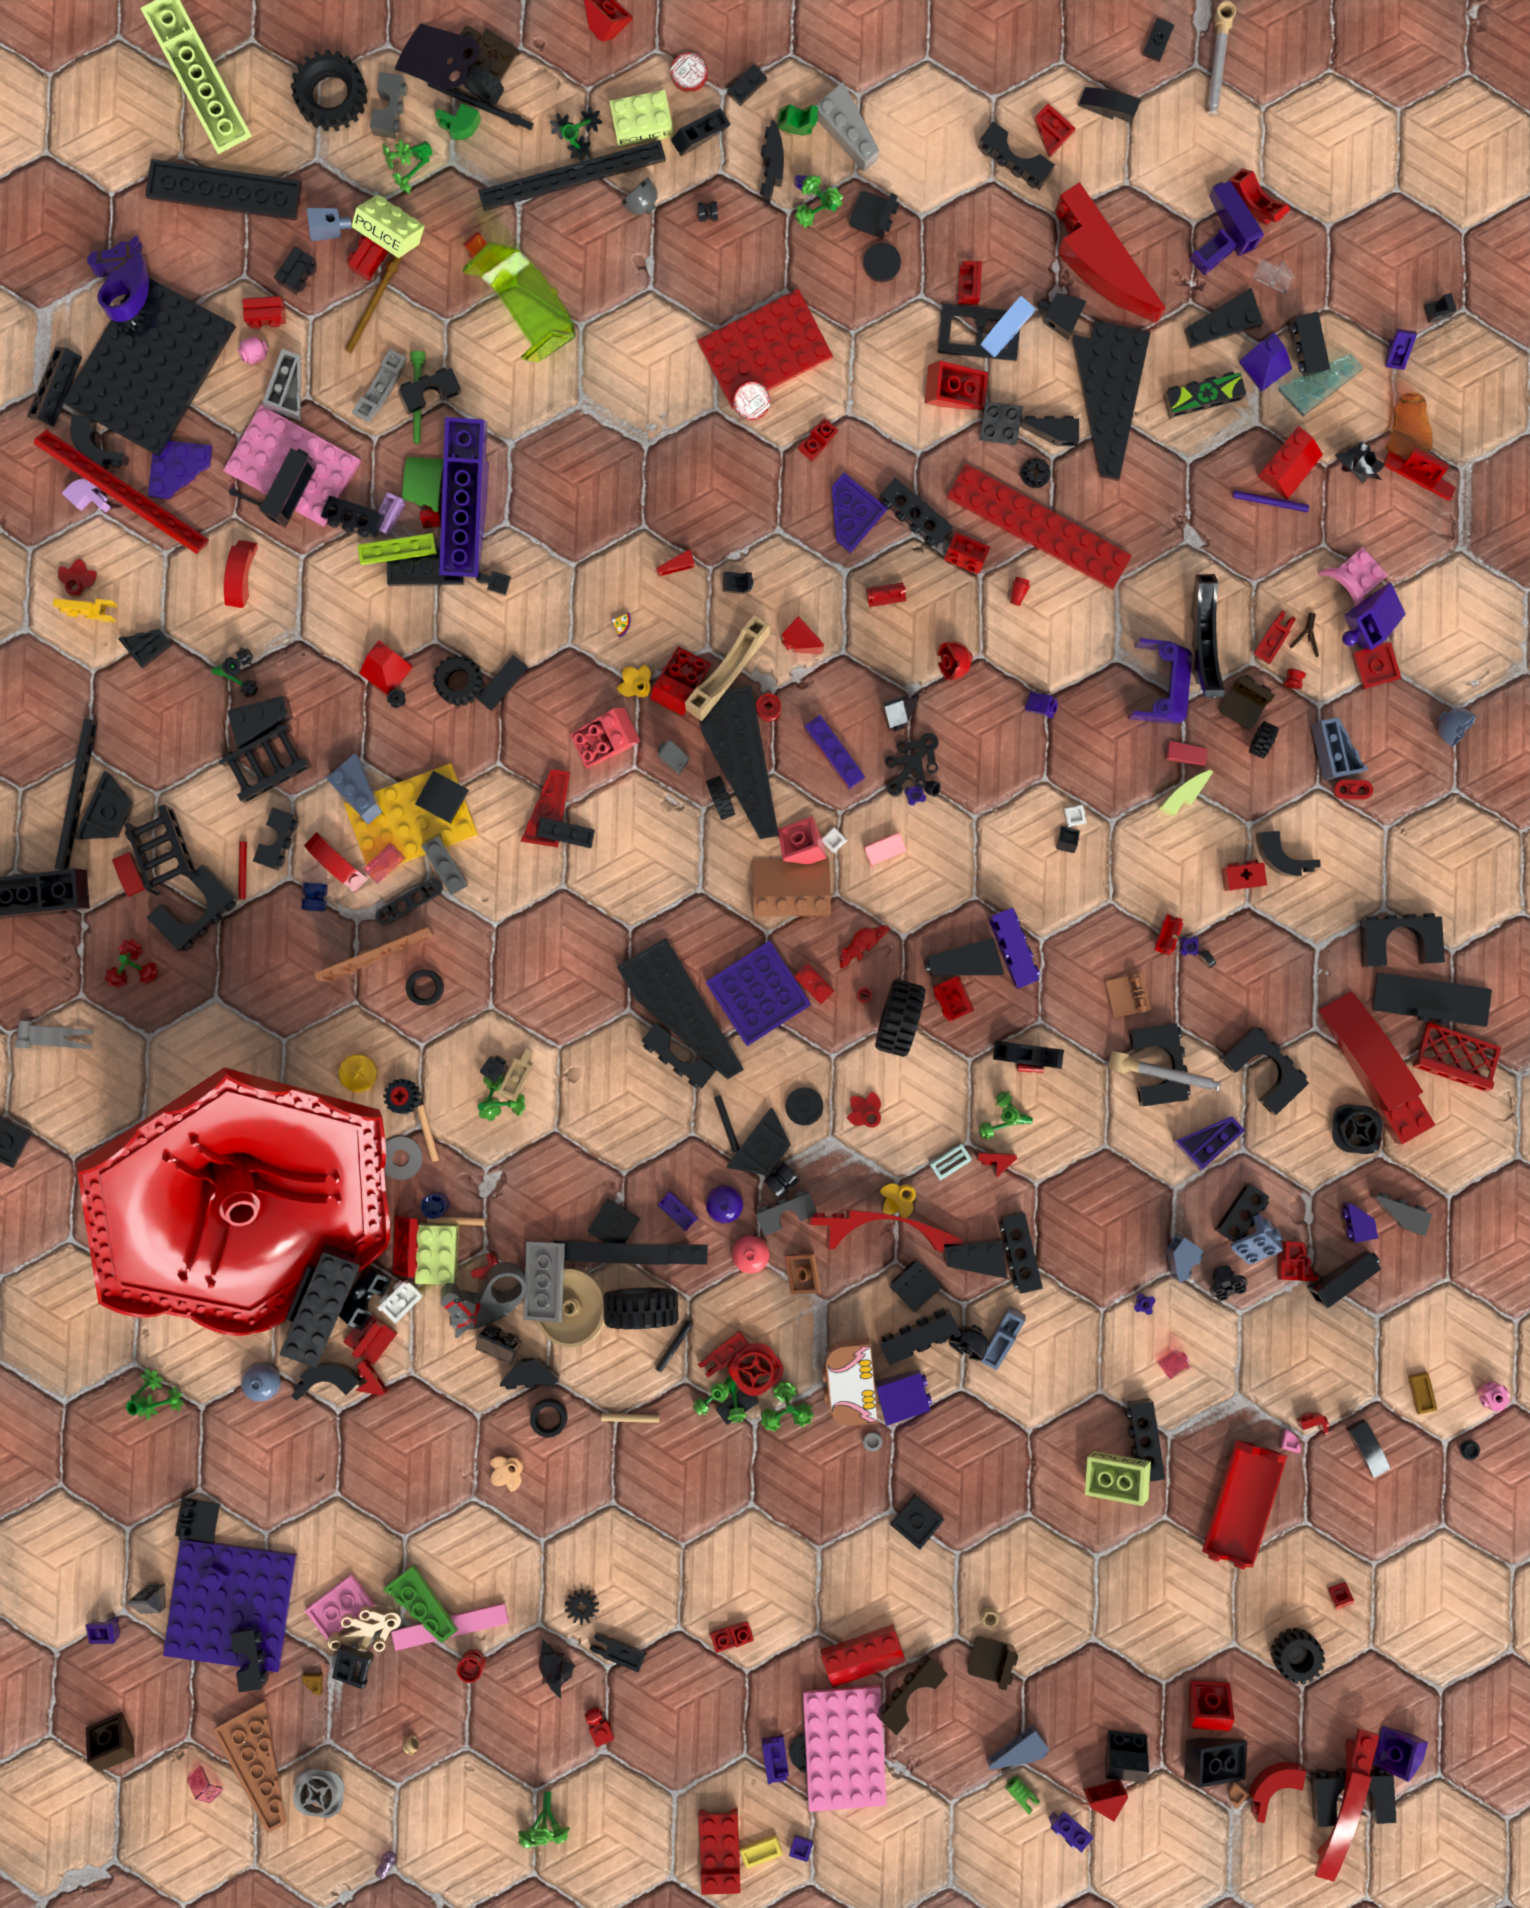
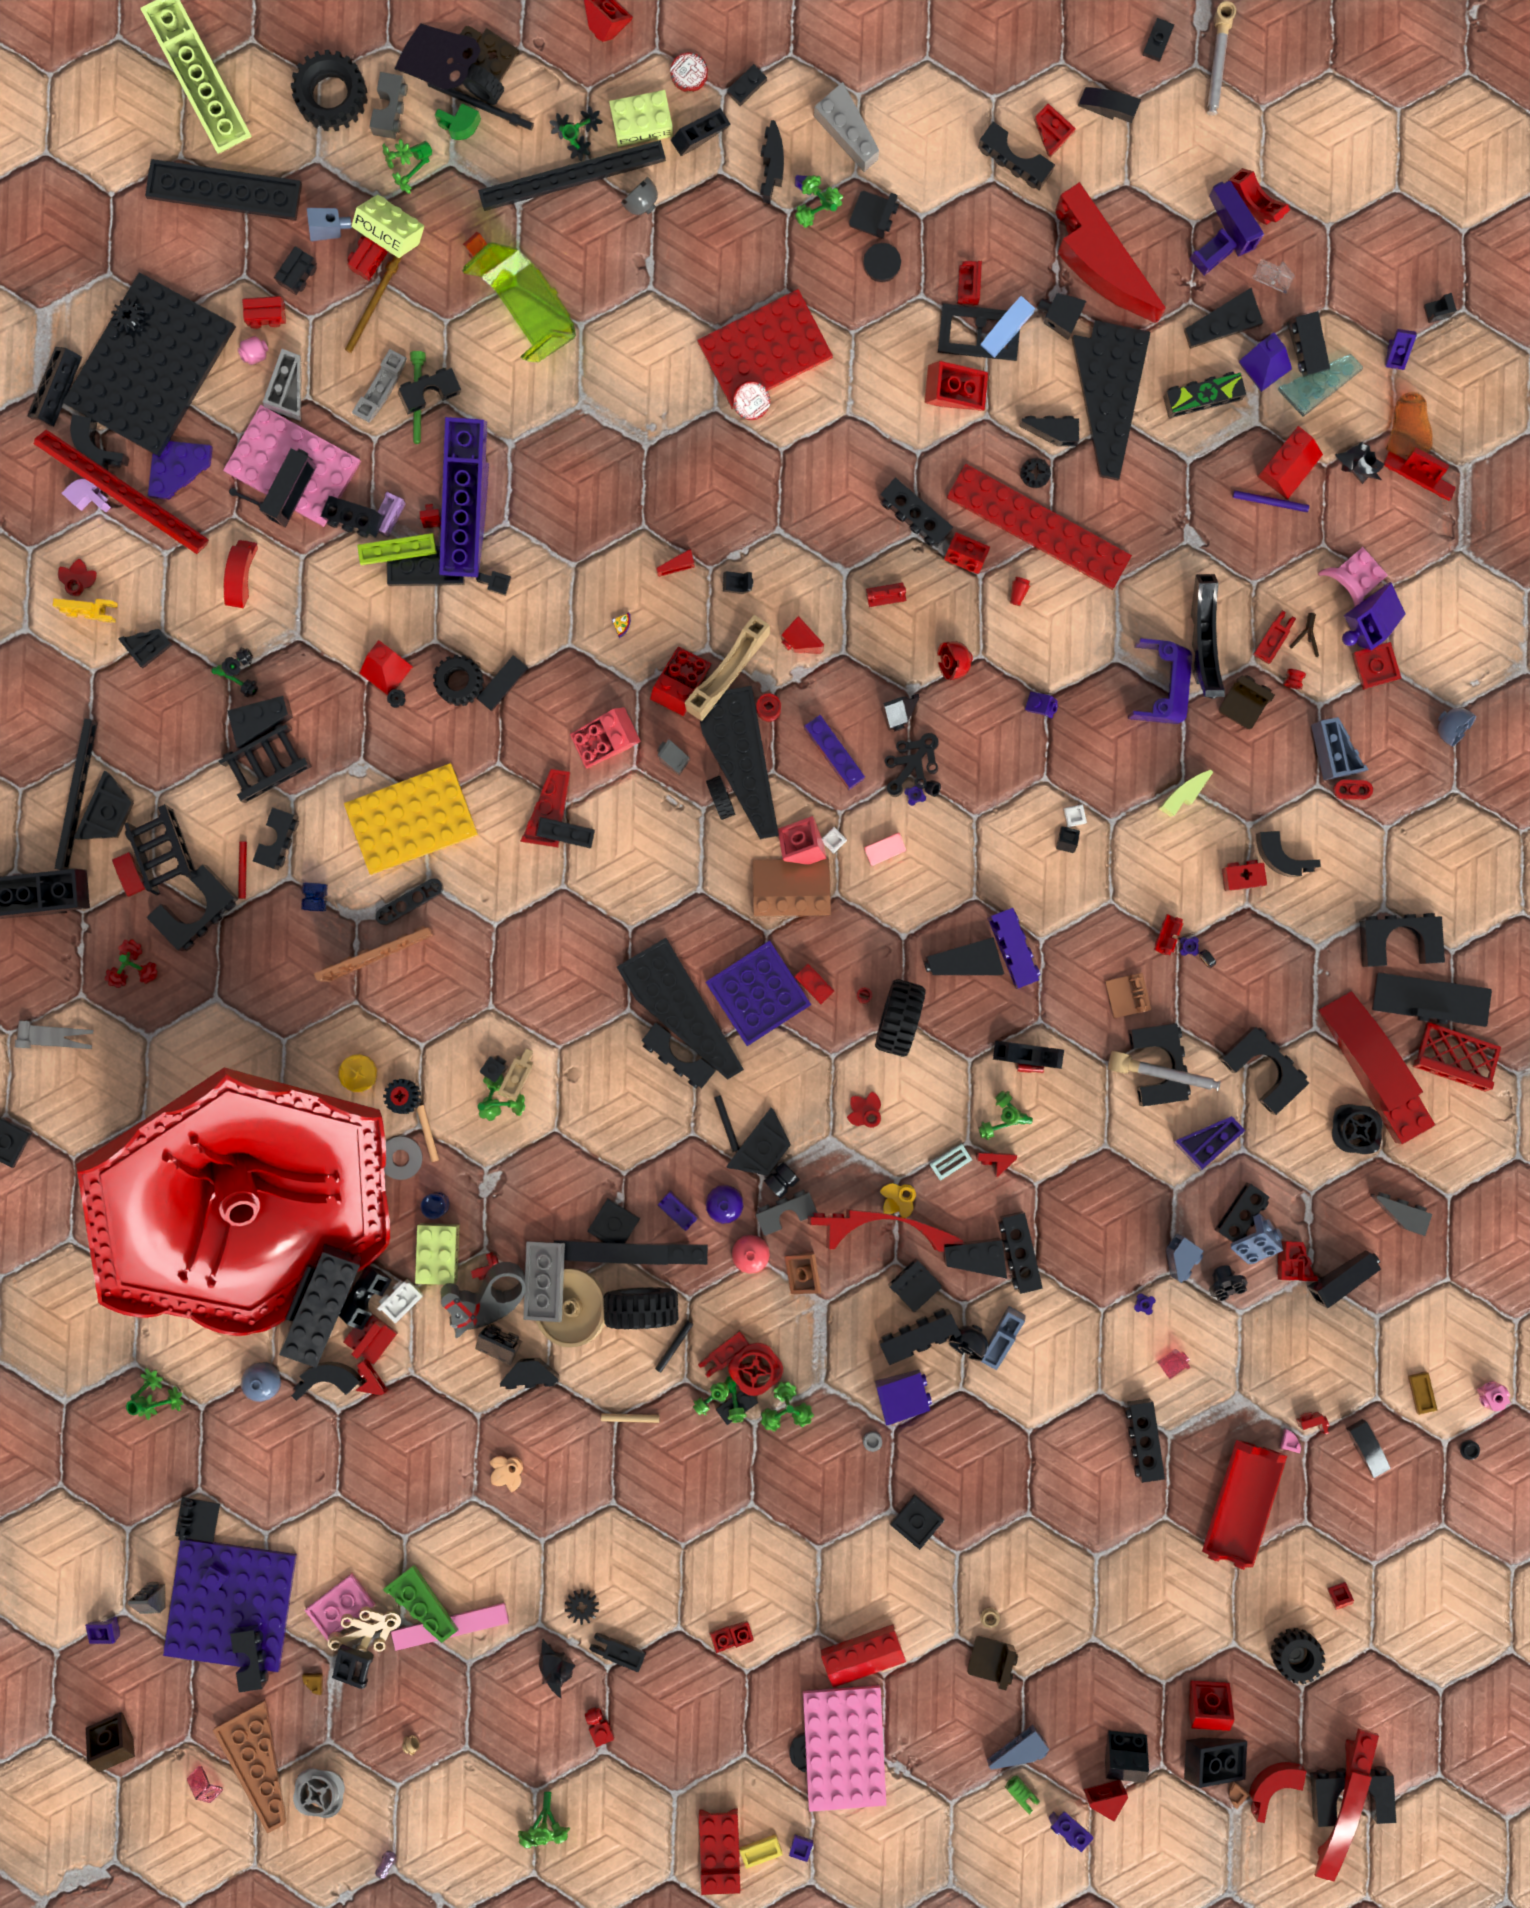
dark purple animal [87,236,149,322] -> none
red arch [304,832,368,893] -> none
sand blue wedge [326,753,382,824] -> none
clear pink slope [363,843,406,884] -> none
red plate [392,1215,419,1277] -> none
bright green slope [402,457,444,512] -> none
black tyre [406,969,444,1006] -> none
black slope [415,771,469,824] -> none
dark grey arch [421,833,468,895] -> none
light nougat bar [427,1216,486,1226] -> none
red wheel [457,1649,486,1683] -> none
black tyre [530,1399,568,1438] -> none
yellow plate [617,665,652,698] -> none
black wheel [698,201,718,222] -> none
dark purple hinge [762,1735,789,1784] -> none
green brick [777,104,819,136] -> none
black tile [785,1087,824,1126] -> none
red slope [798,418,839,462] -> none
brick [822,1338,878,1426] -> none
dark purple plate [831,473,888,554] -> none
red animal [840,925,891,968] -> none
dark brown arch [876,1655,948,1736] -> none
red bracket [933,975,974,1022] -> none
black hinge [979,402,1023,445] -> none
yellowish green brick [1085,1451,1151,1506] -> none
coral slope [1165,741,1207,767] -> none
black tyre [1249,721,1279,759] -> none
dark purple slope [1342,1202,1378,1243] -> none
dark purple slope [1373,1726,1428,1782] -> none

